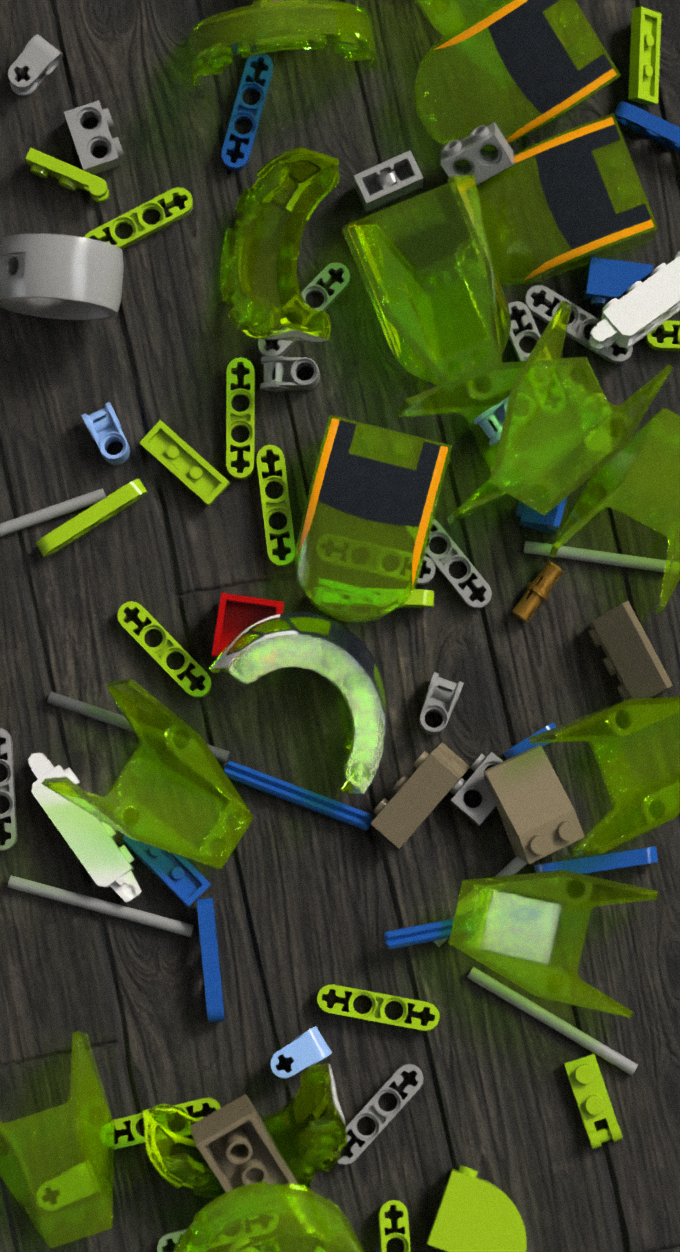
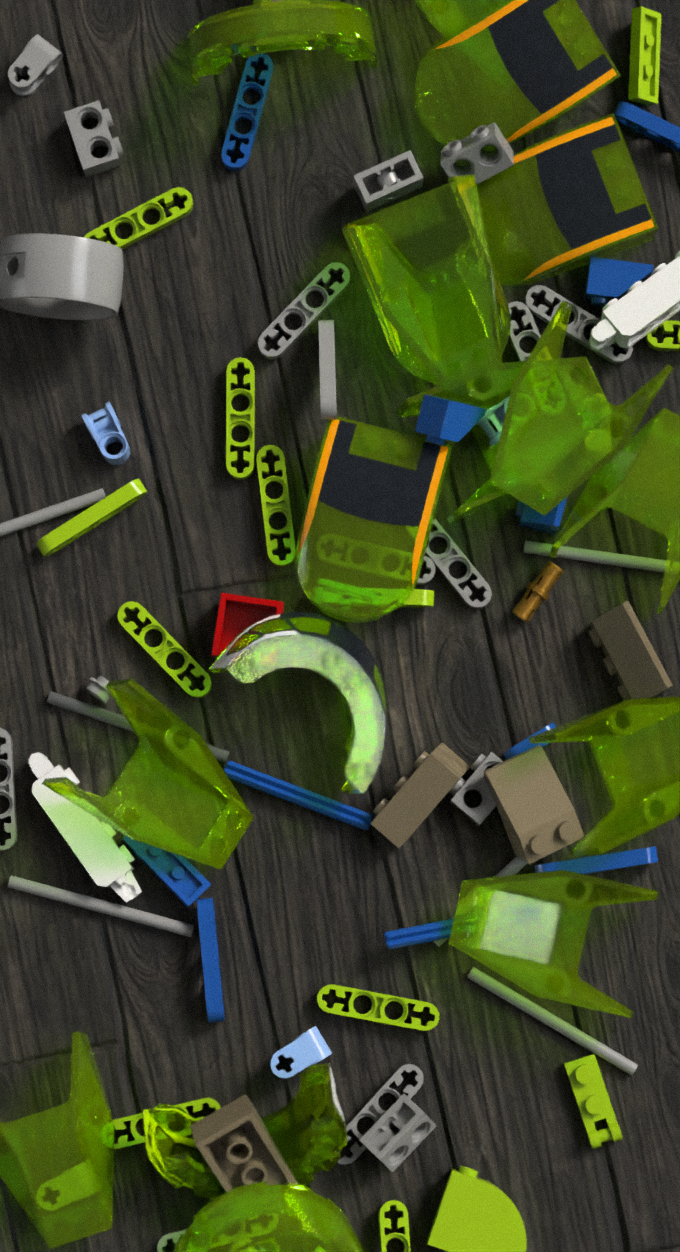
lime plate [25,147,109,203] -> none
lime plate [139,420,230,507] -> none
clear neon green windscreen [220,146,339,342] -> none
light grey piece [260,356,321,392] -> none
light grey piece [419,672,464,736] -> none
none -> light grey plate [86,675,115,704]
none -> light grey beam [318,320,337,420]
none -> light grey brick [360,1094,436,1173]
none -> blue slope [415,394,486,445]

